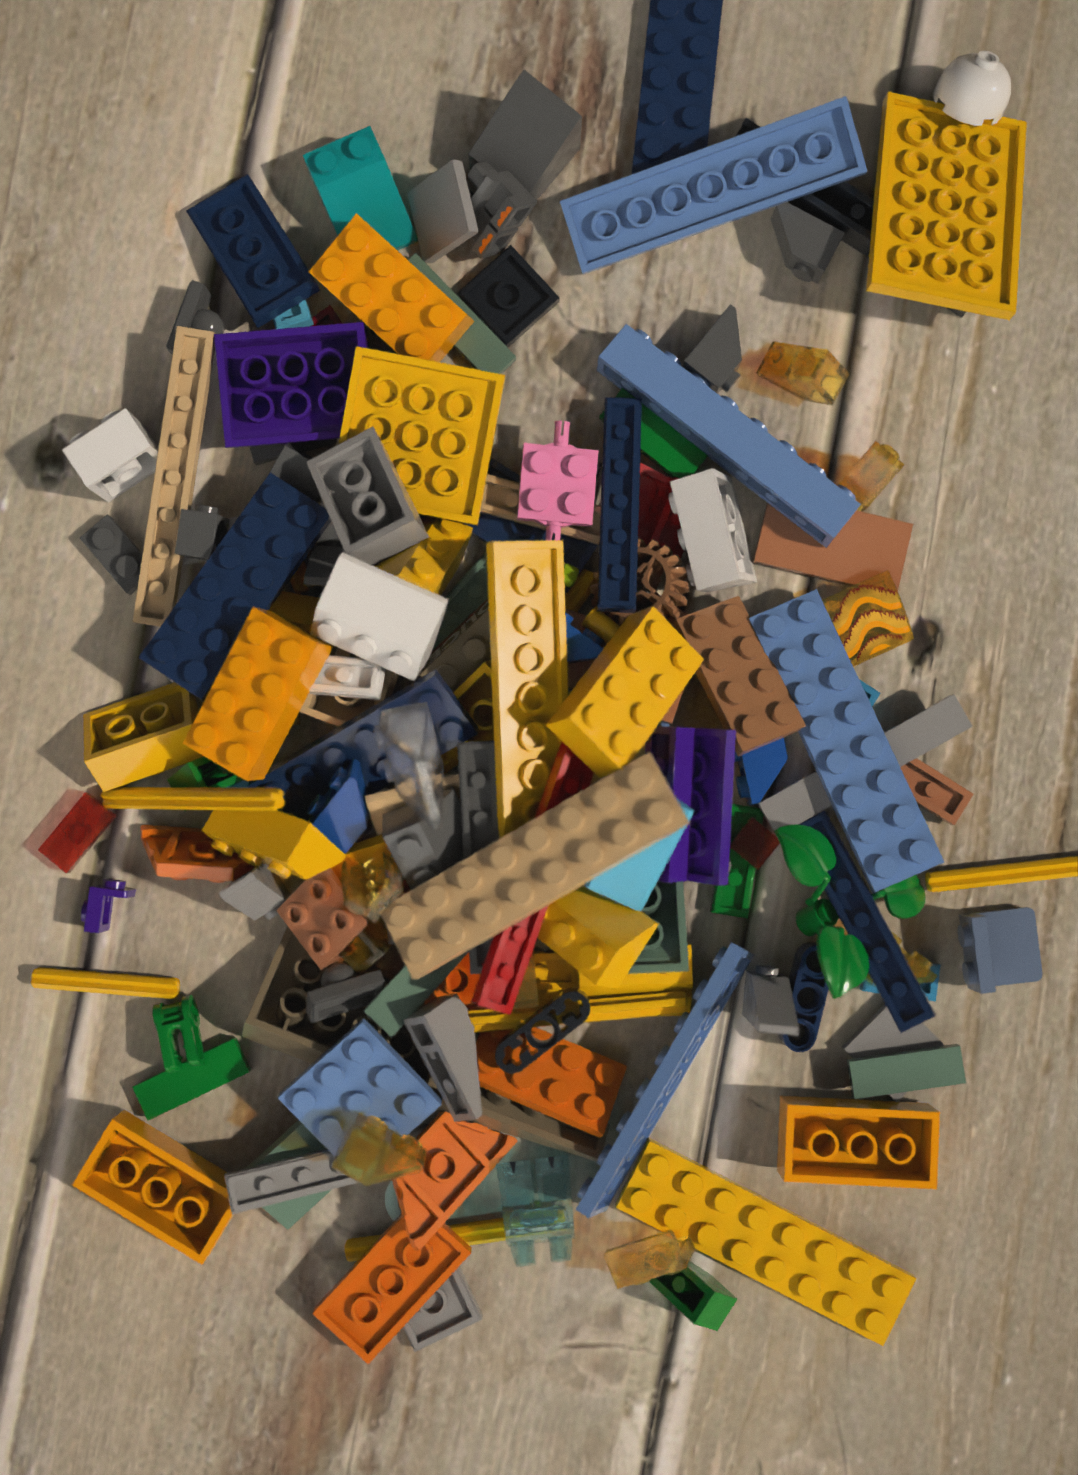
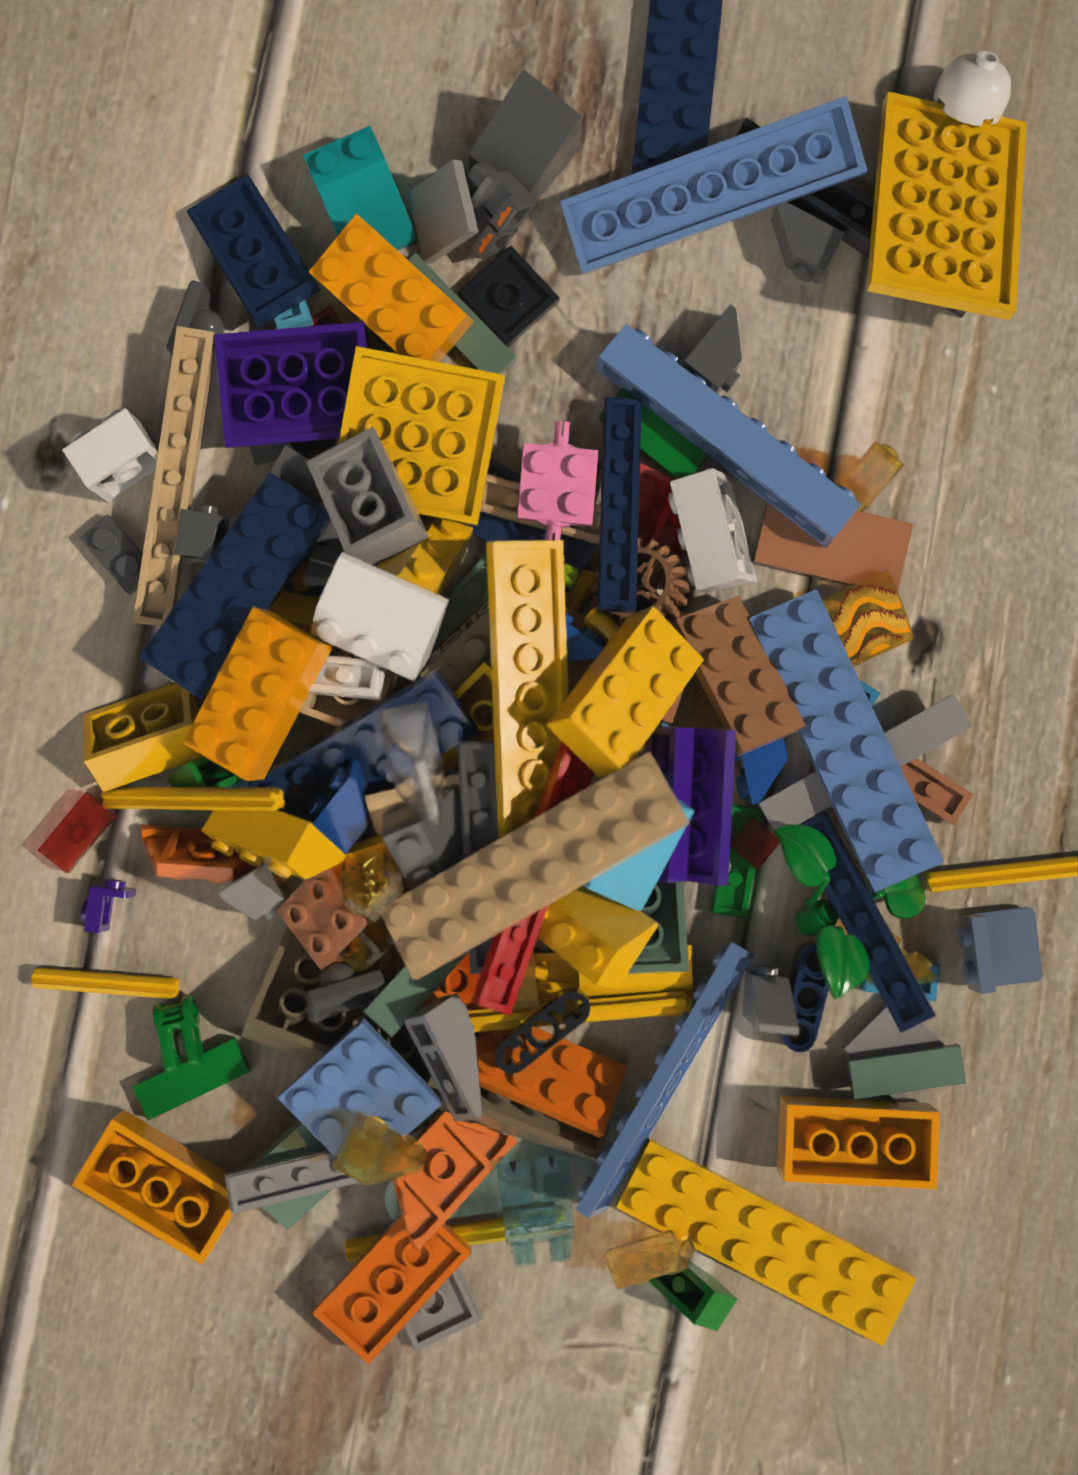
clear yellow slope [756,341,849,406] -> none

